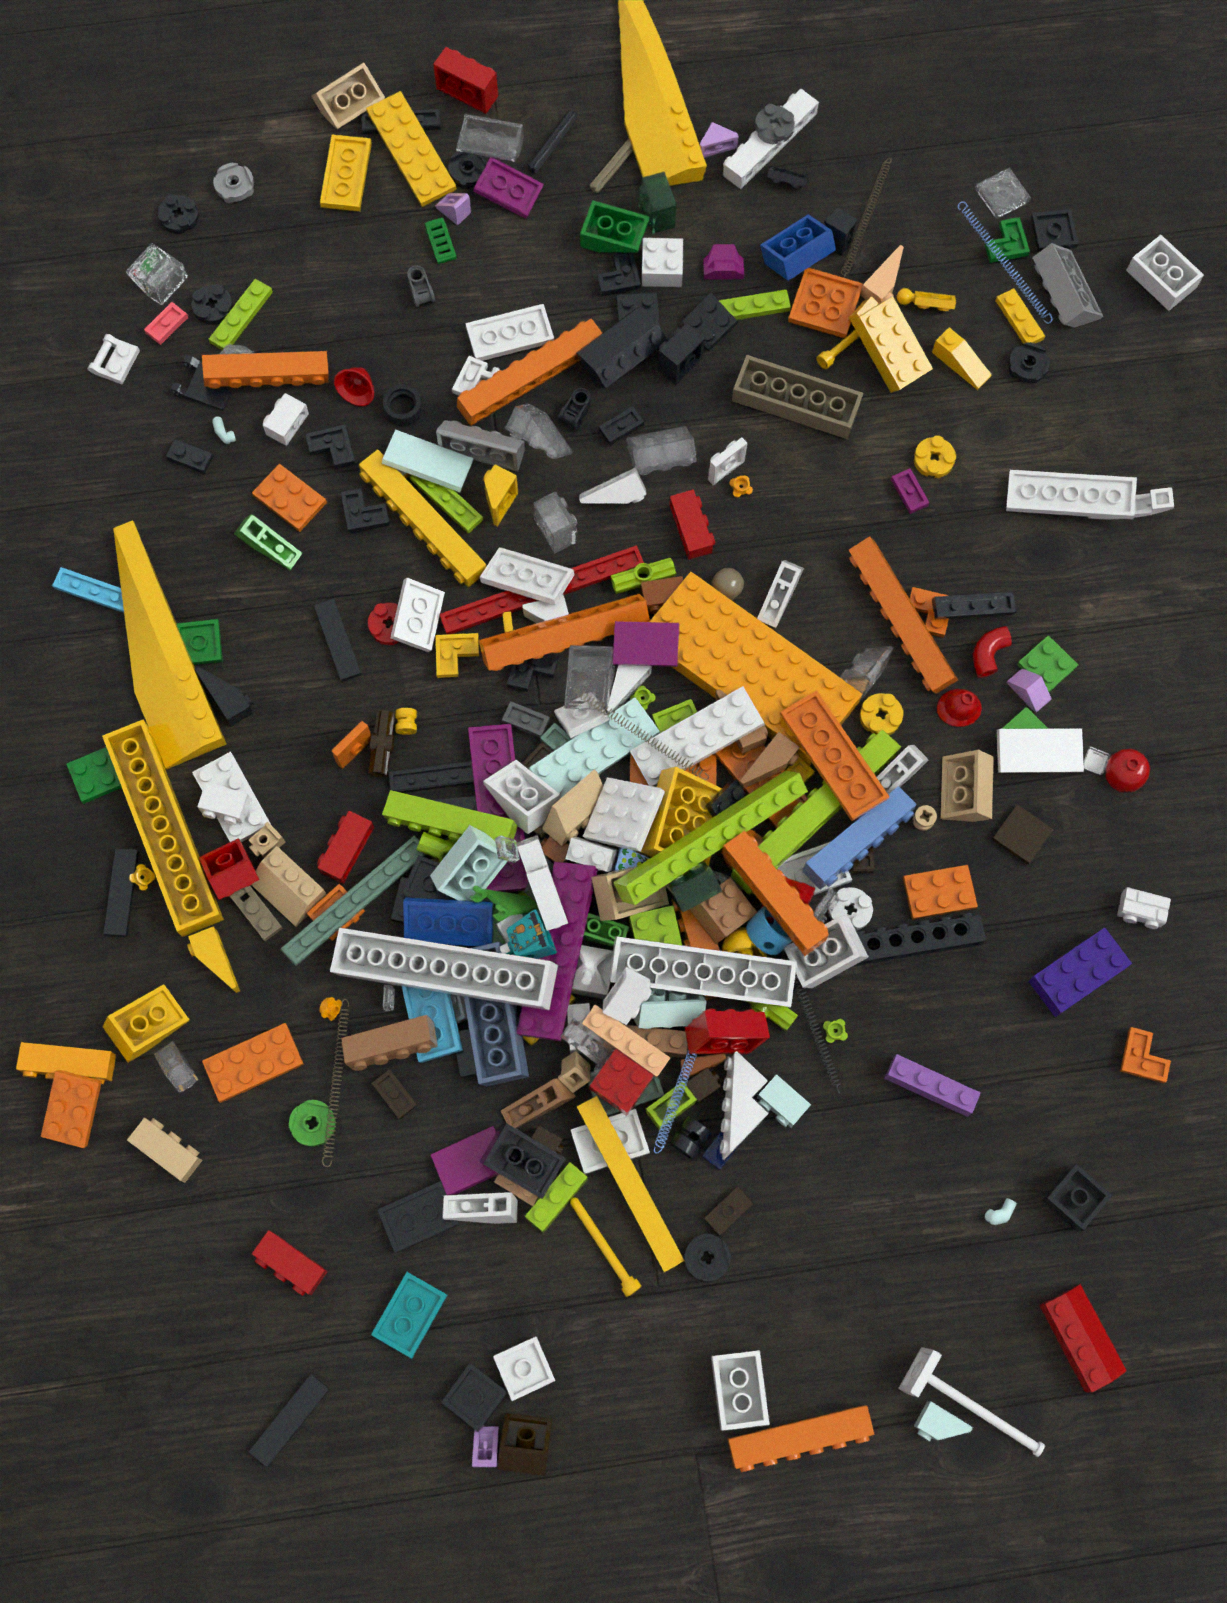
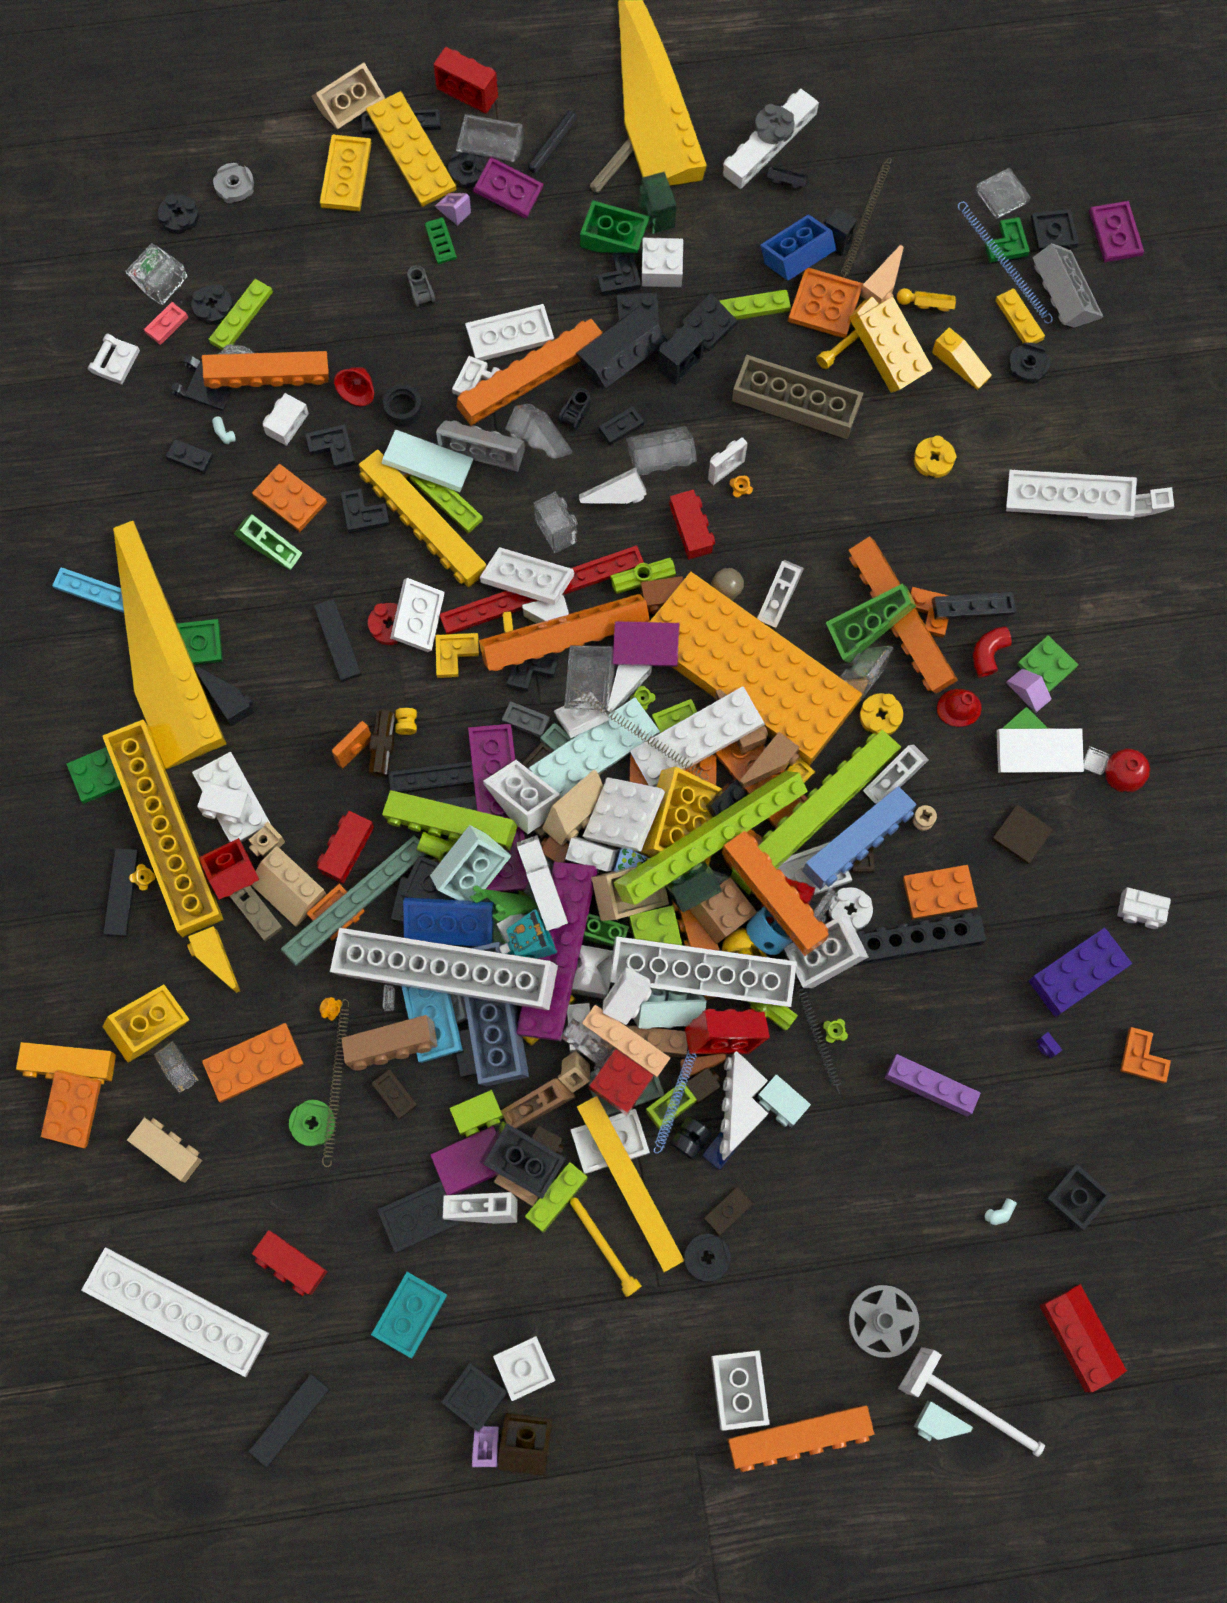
yellow slope [483,465,518,527] -> none
clear tile [495,836,520,863] -> none
lavender slope [700,122,738,157] -> none
magenta slope [703,244,744,280] -> none
orange plate [780,690,890,821] -> none
magenta plate [891,469,929,514] -> none
tan slope [941,750,993,822] -> none
white brick [1126,235,1204,311] -> none
none -> white plate [82,1248,269,1377]
none -> lime brick [450,1090,503,1137]
none -> bright green wedge [826,583,916,663]
none -> light grey wheel [849,1285,919,1358]
none -> dark purple plate [1037,1032,1062,1059]
none -> magenta tile [1089,201,1144,262]

